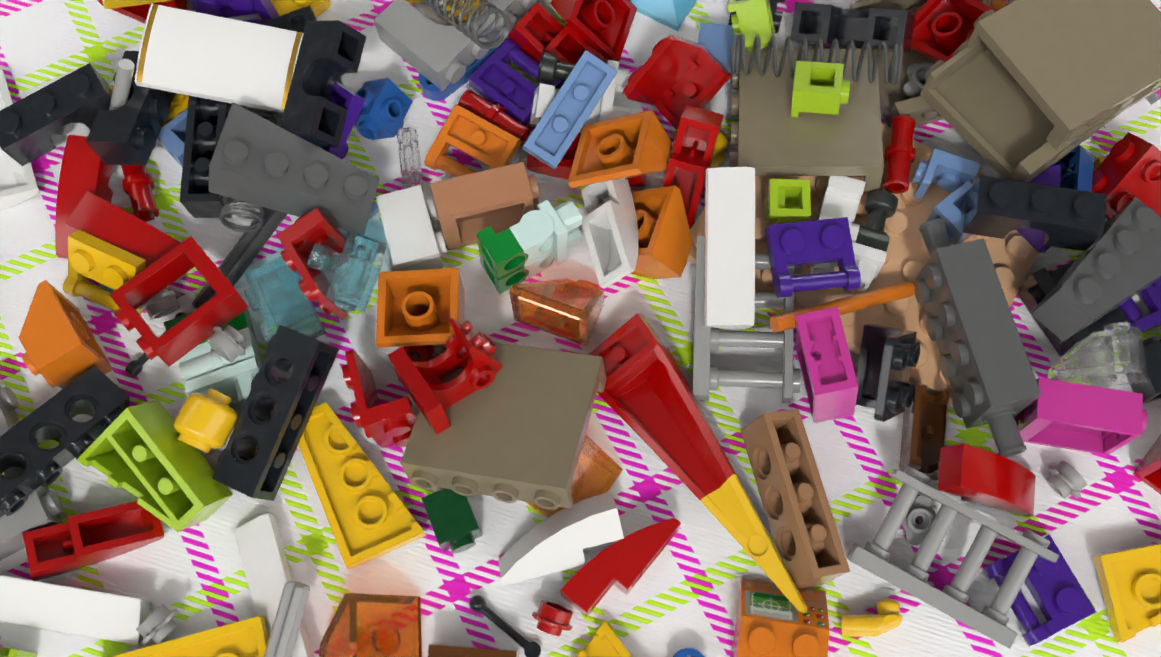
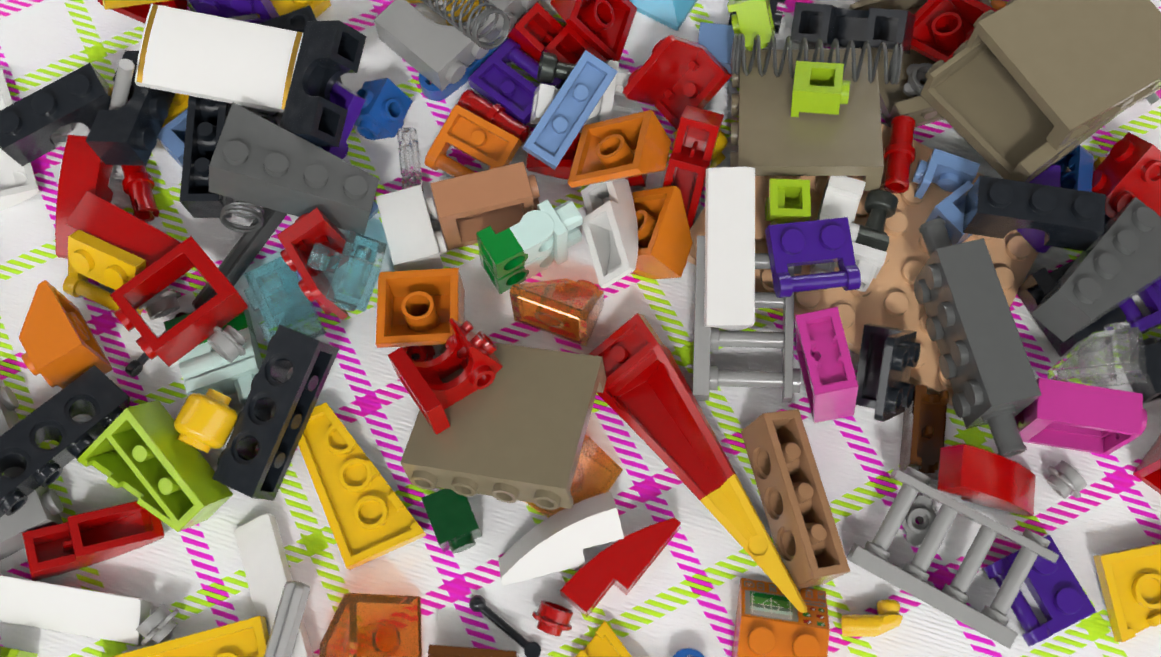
red bracket [342,349,419,448] -> none
orange bar [770,281,915,333] -> none

